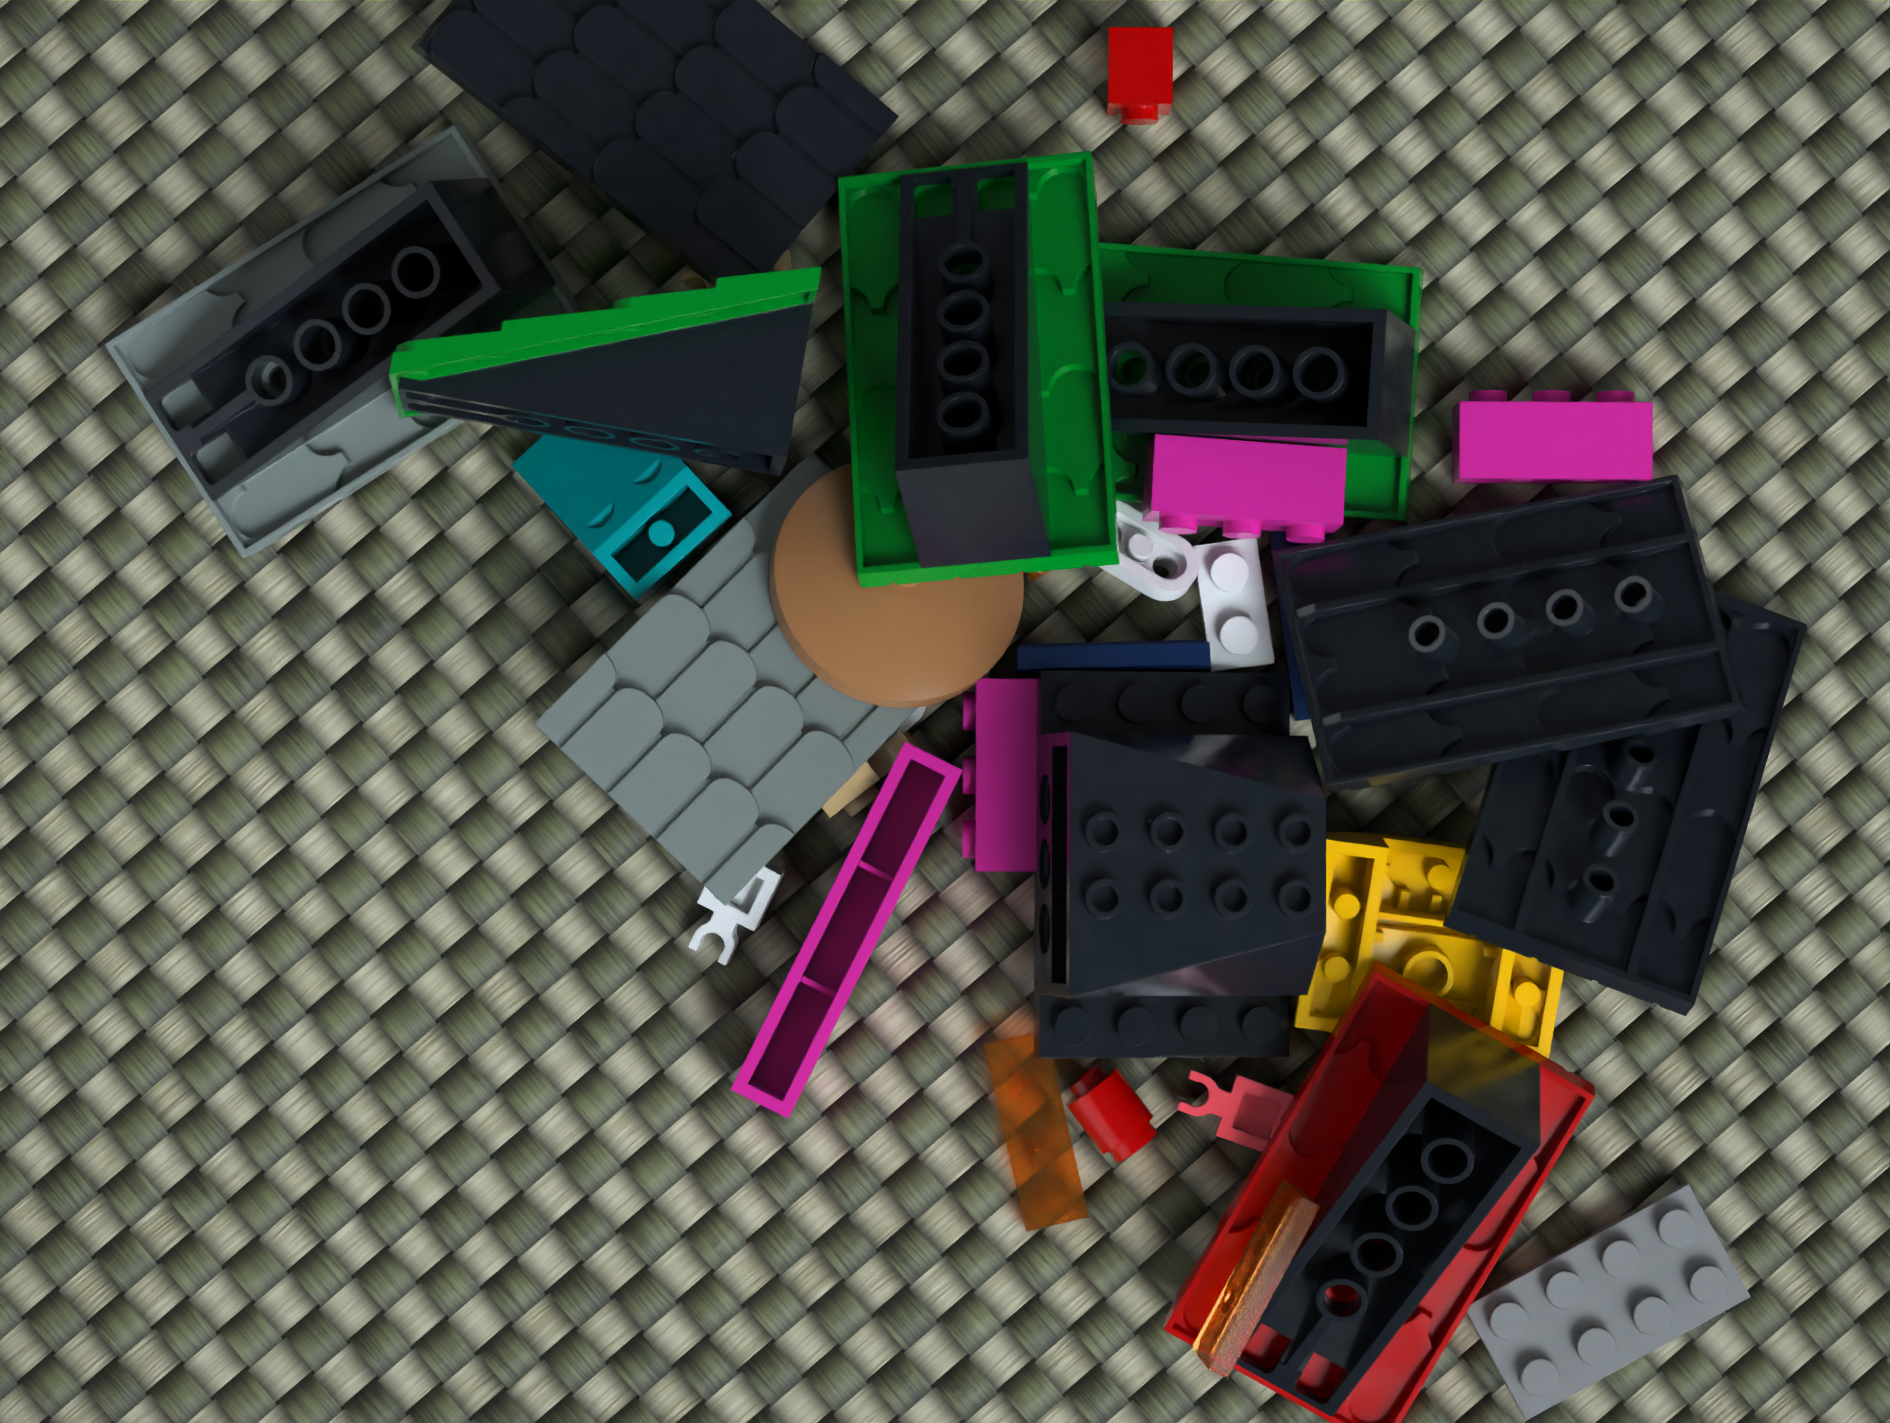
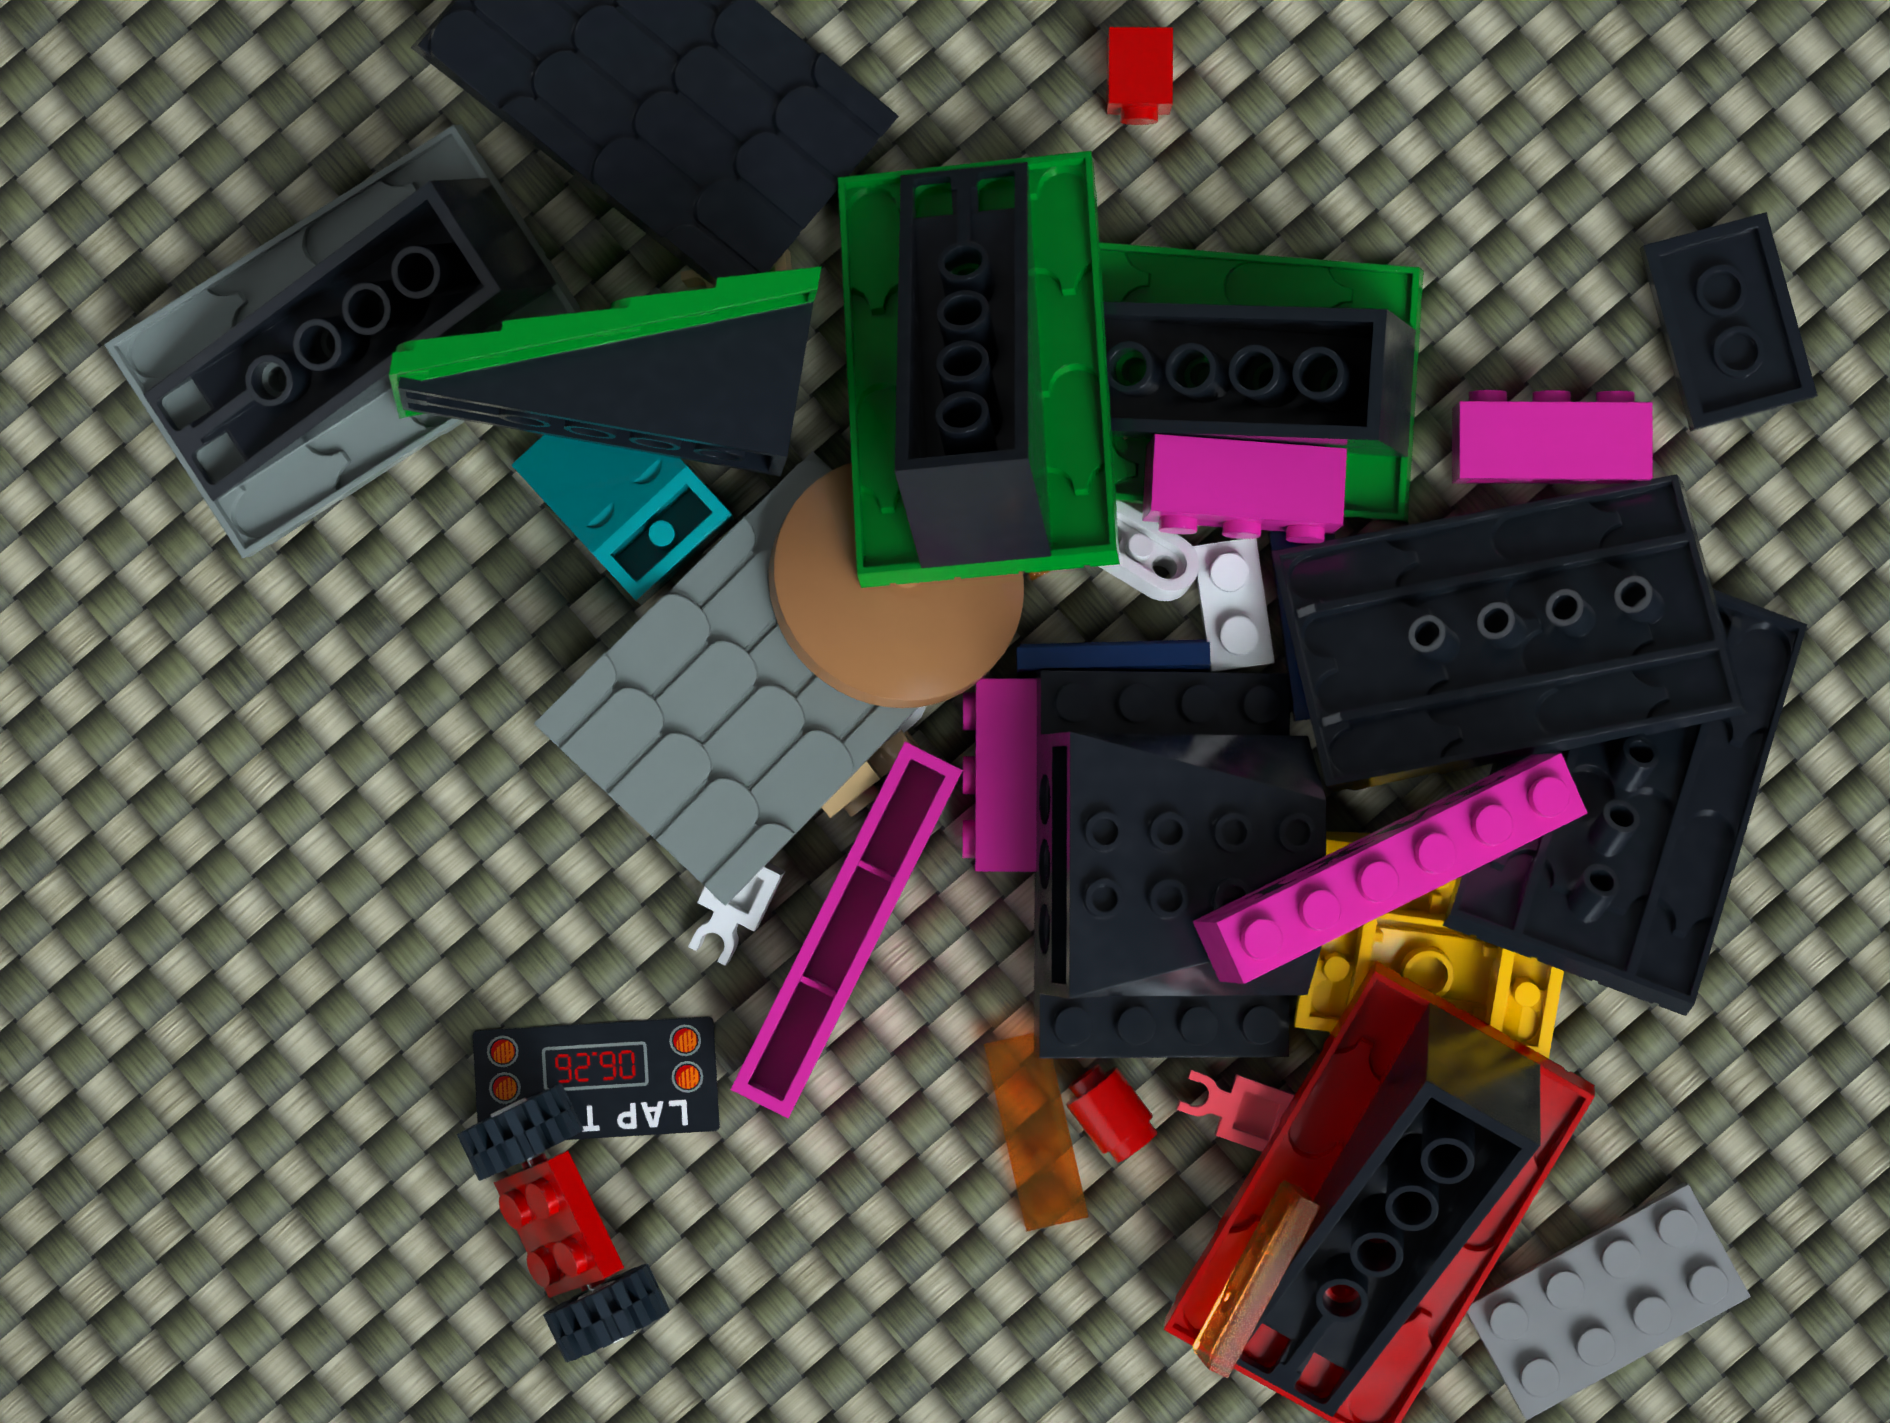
none -> plate [457,1083,670,1362]
none -> black sticker [472,1017,720,1140]
none -> dark pink brick [1193,753,1587,984]
none -> black plate [1640,212,1818,432]

